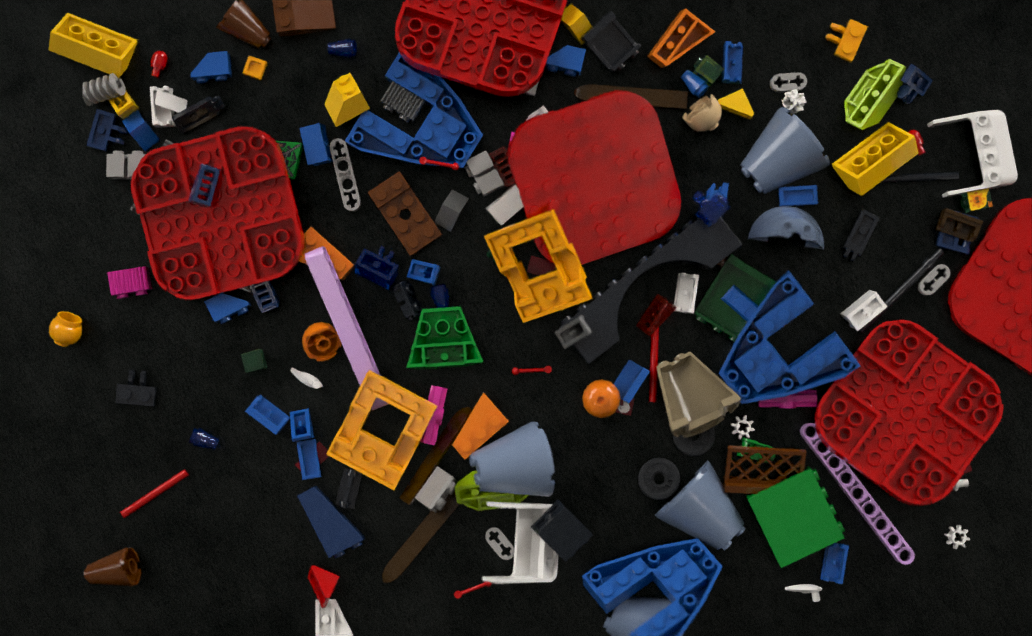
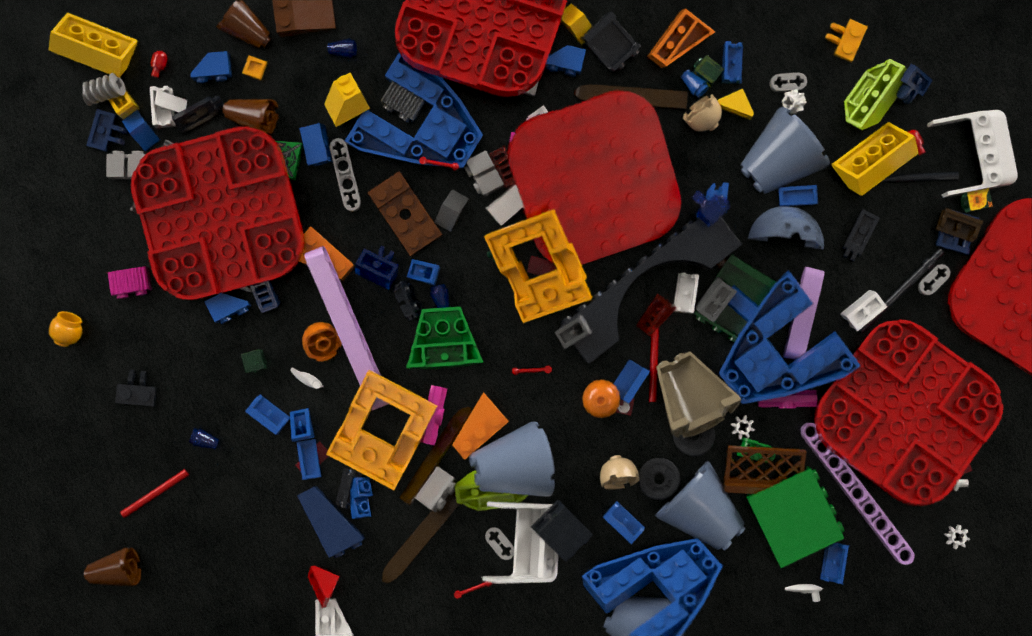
dark blue slope [188,164,220,207] -> none
none -> reddish brown cone [222,99,278,134]
none -> blue slope [350,477,373,519]
none -> tan cylinder [600,455,640,489]
none -> blue hinge [602,501,645,544]
none -> dark grey hinge [695,277,737,323]
none -> lavender beam [783,266,824,360]

